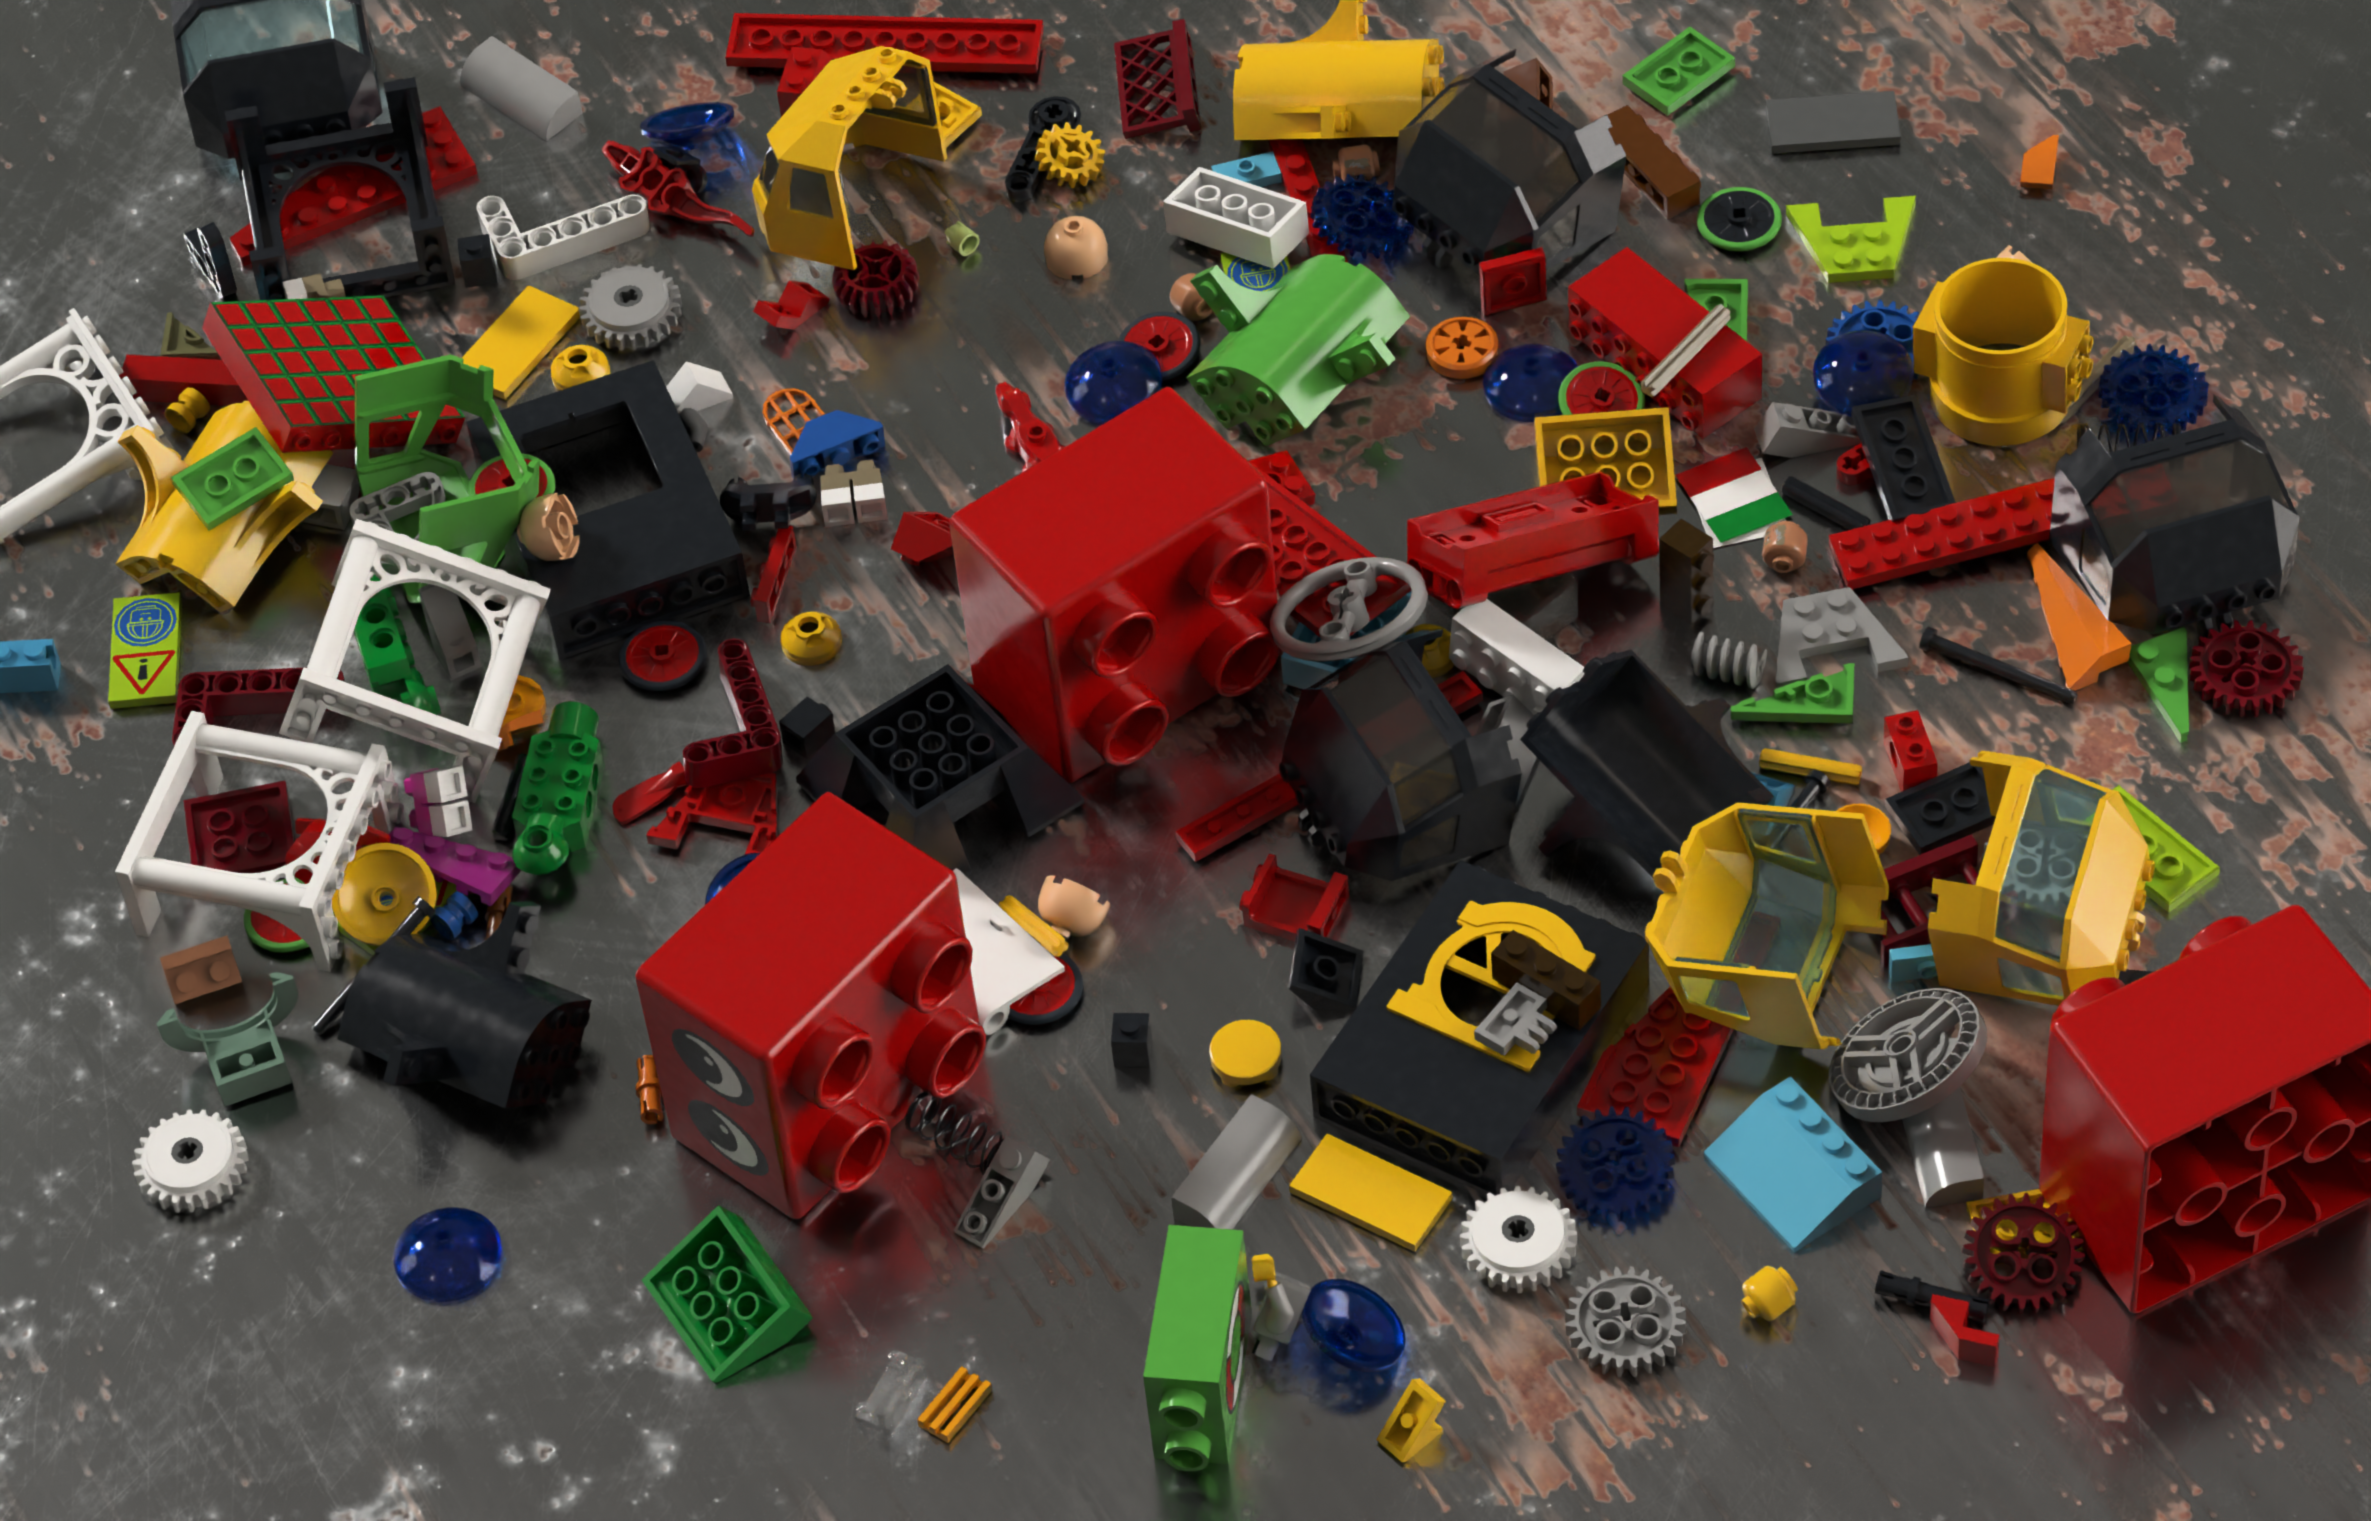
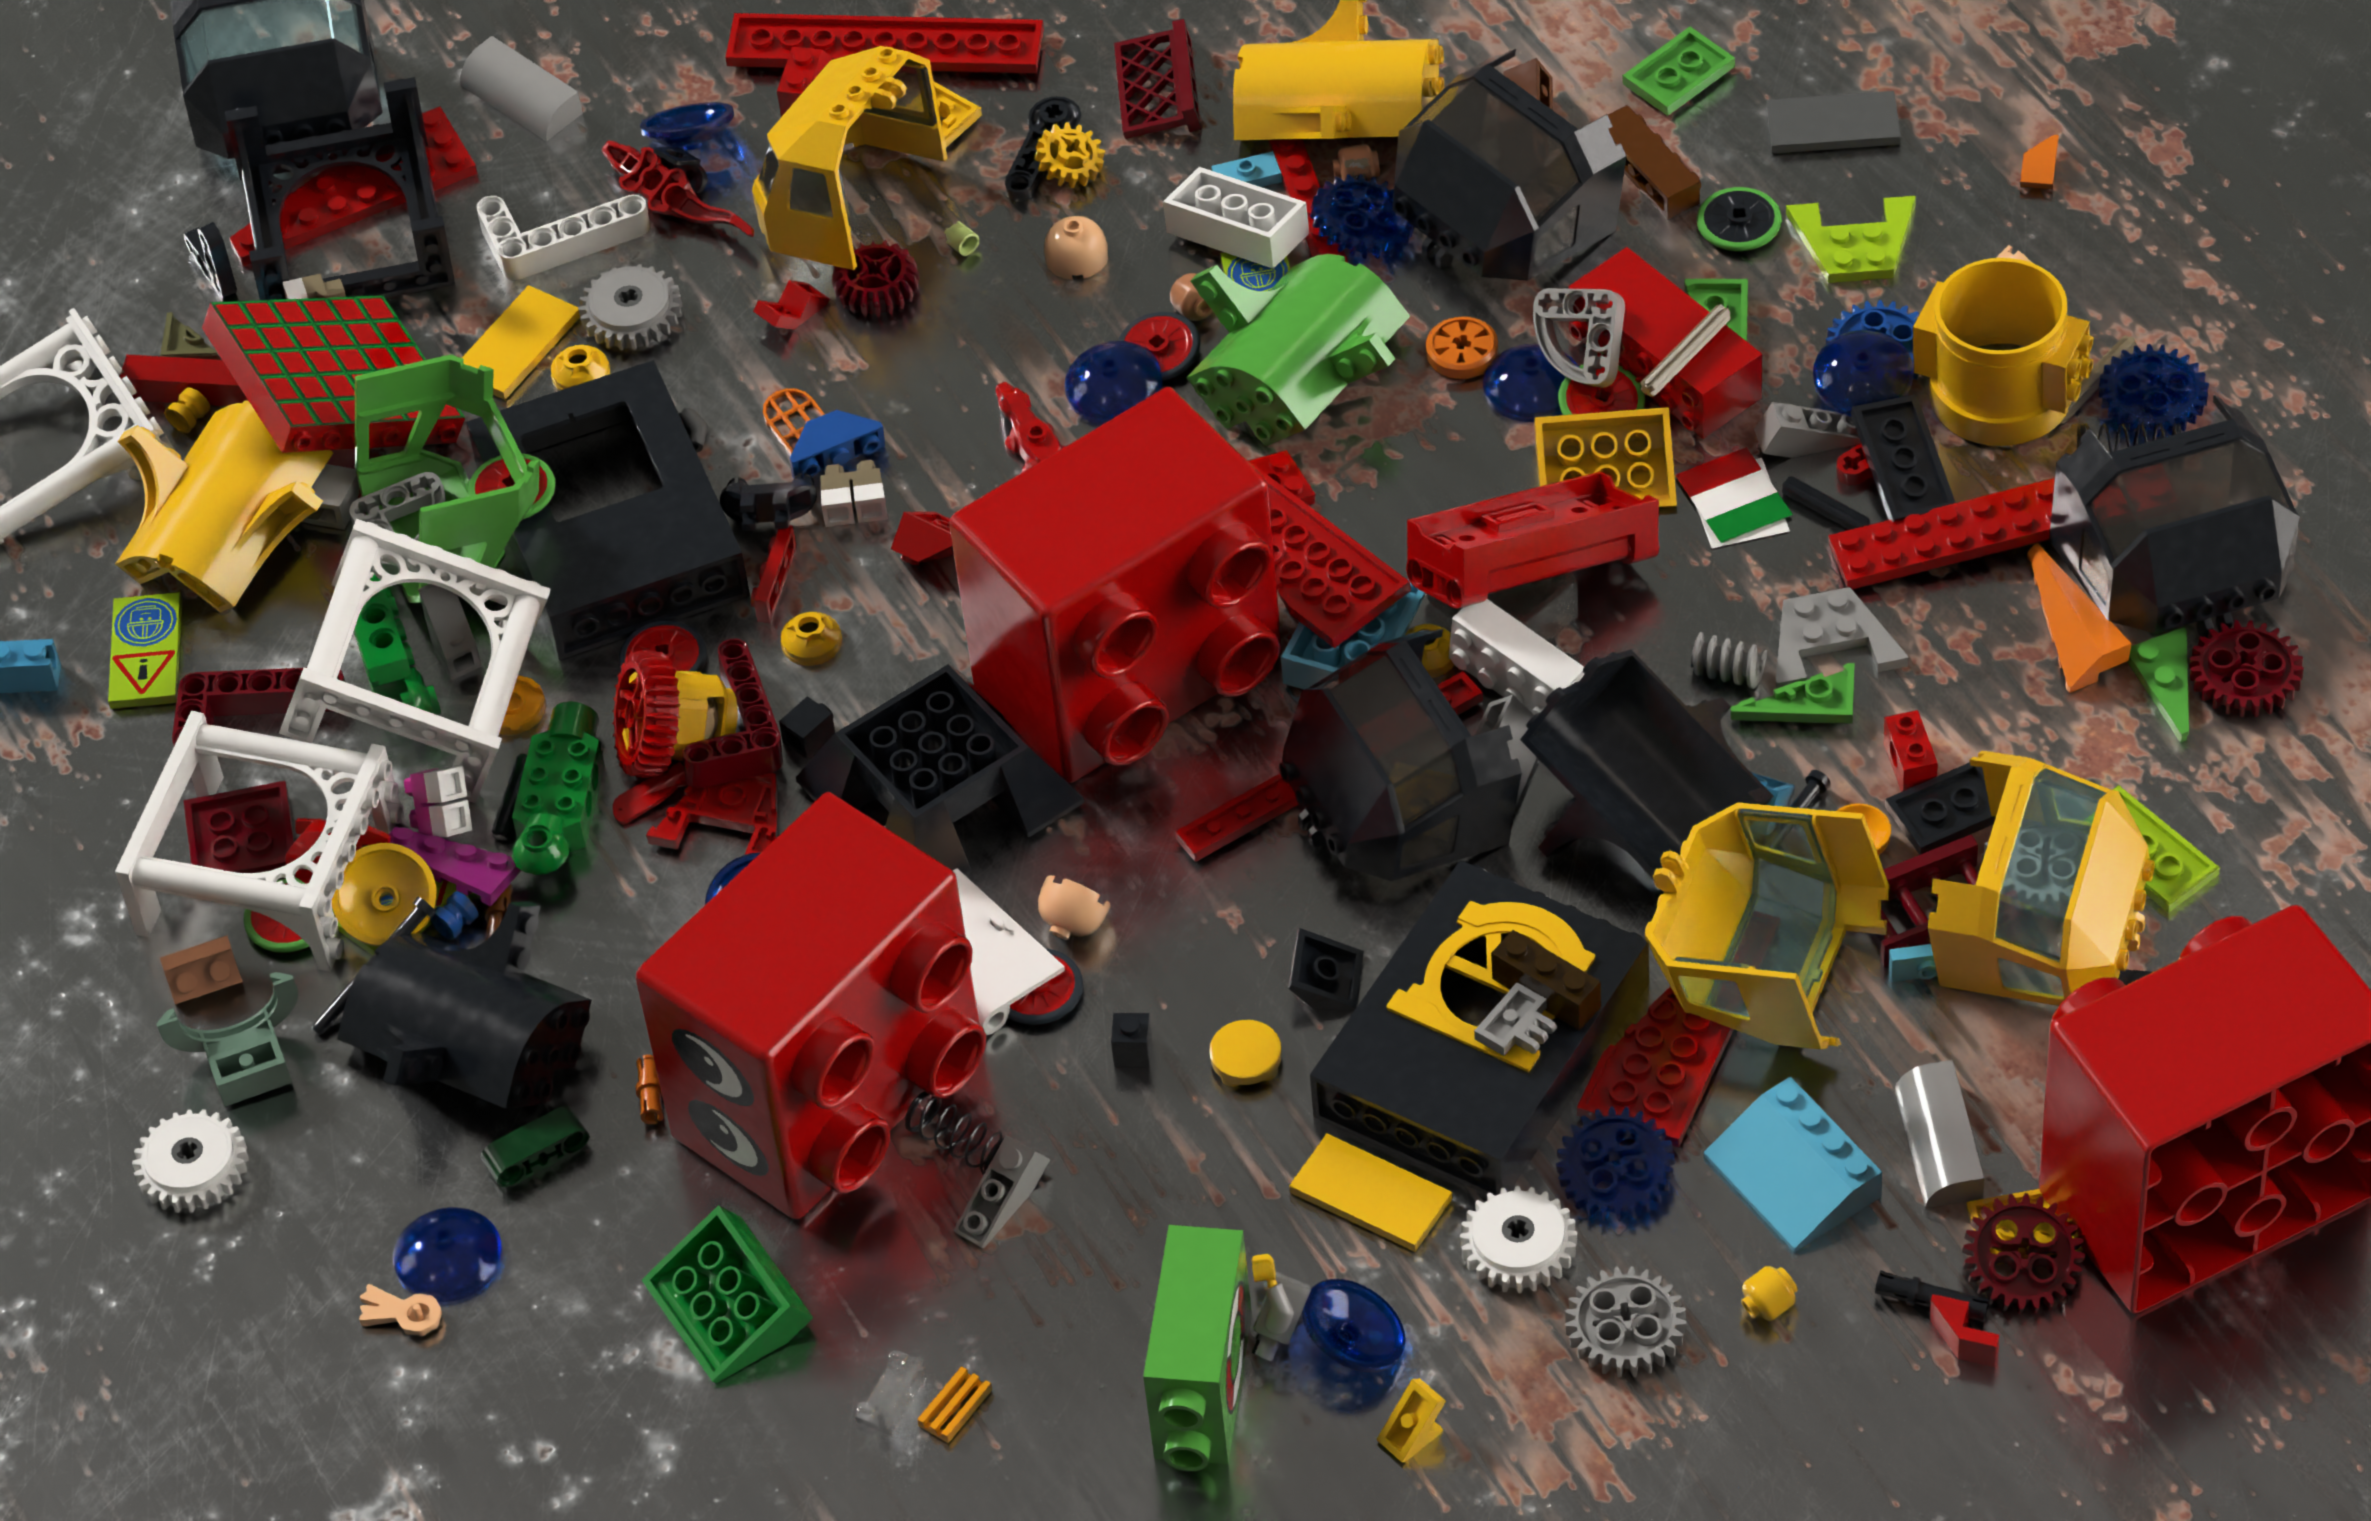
bright green plate [171,427,294,531] -> none
black brick [457,234,497,288] -> none
orange slope [498,710,545,751] -> none
light nougat cylinder [517,493,579,561] -> none
white slope [666,361,733,413] -> none
yellow axle [998,895,1069,957] -> none
light grey brick [1171,1094,1302,1230] -> none
red panel [1239,854,1349,942] -> none
light grey piece [1269,557,1428,662] -> none
red tile [1479,247,1547,315] -> none
dark brown brick [1659,519,1714,625] -> none
yellow axle [1759,748,1862,785] -> none
nougat head [1762,521,1808,573] -> none
light grey piece [1829,988,1987,1122] -> none
black bar [1919,626,2078,703] -> none
none -> light nougat piece [359,1284,442,1336]
none -> dark green beam [481,1106,590,1188]
none -> red piece [612,650,738,778]
none -> light grey beam [1533,288,1625,388]

